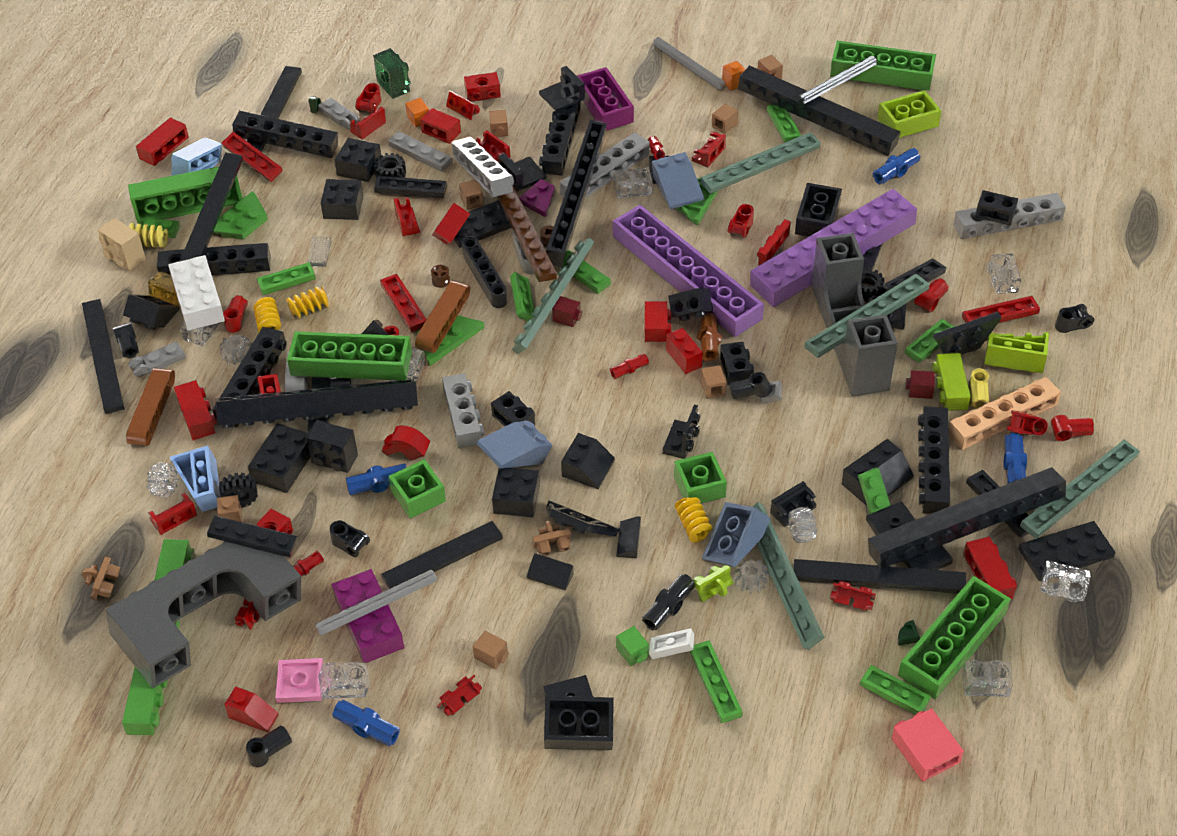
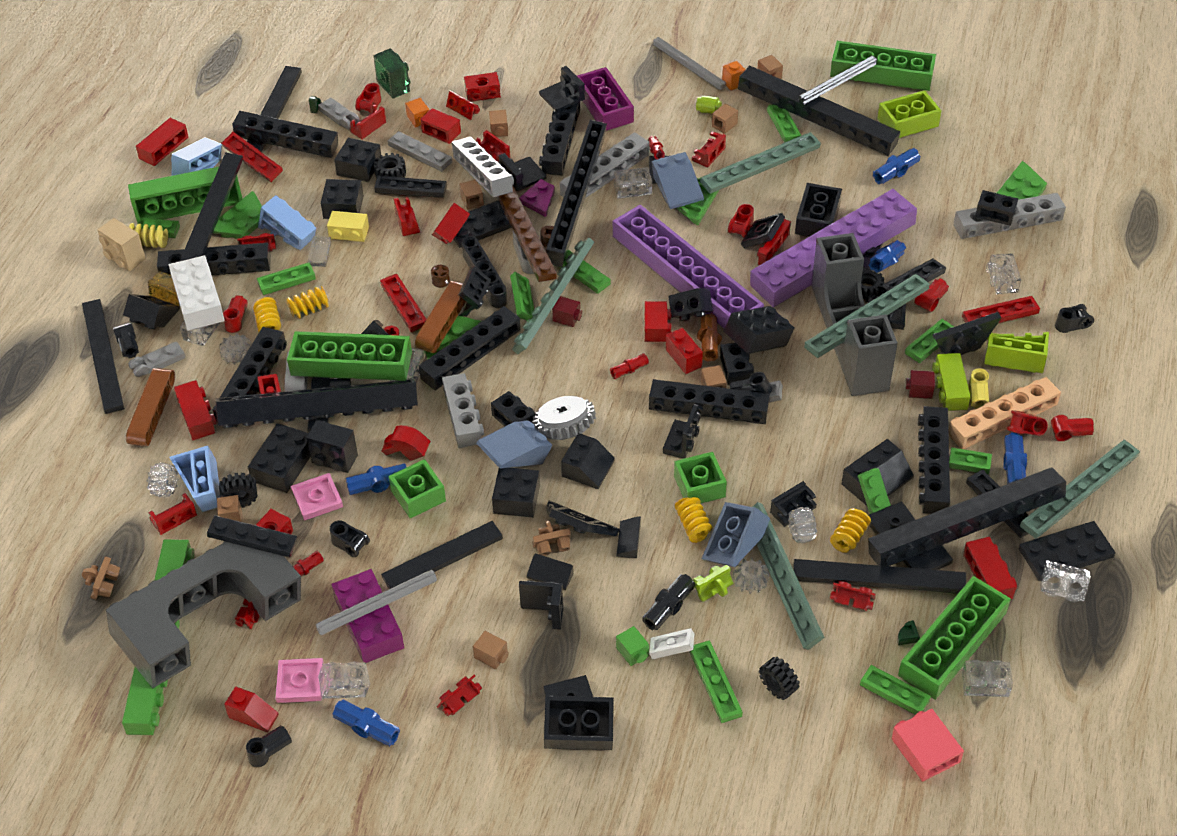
none -> red hinge [237,233,276,252]
none -> light blue wedge [258,195,316,250]
none -> bright pink plate [291,473,343,521]
none -> light yellow brick [327,211,369,242]
none -> black brick [419,306,521,391]
none -> black bracket [458,266,491,317]
none -> black bracket [519,580,564,630]
none -> light grey gear [533,396,596,440]
none -> black brick [649,379,770,424]
none -> lime brick [696,96,722,114]
none -> black brick [723,306,795,354]
none -> black plate [741,213,785,248]
none -> black tyre [758,657,800,700]
none -> yellow piece [830,508,871,553]
none -> blue piece [869,240,906,273]
none -> bright green plate [949,447,992,474]
none -> bright green wing [997,161,1047,200]

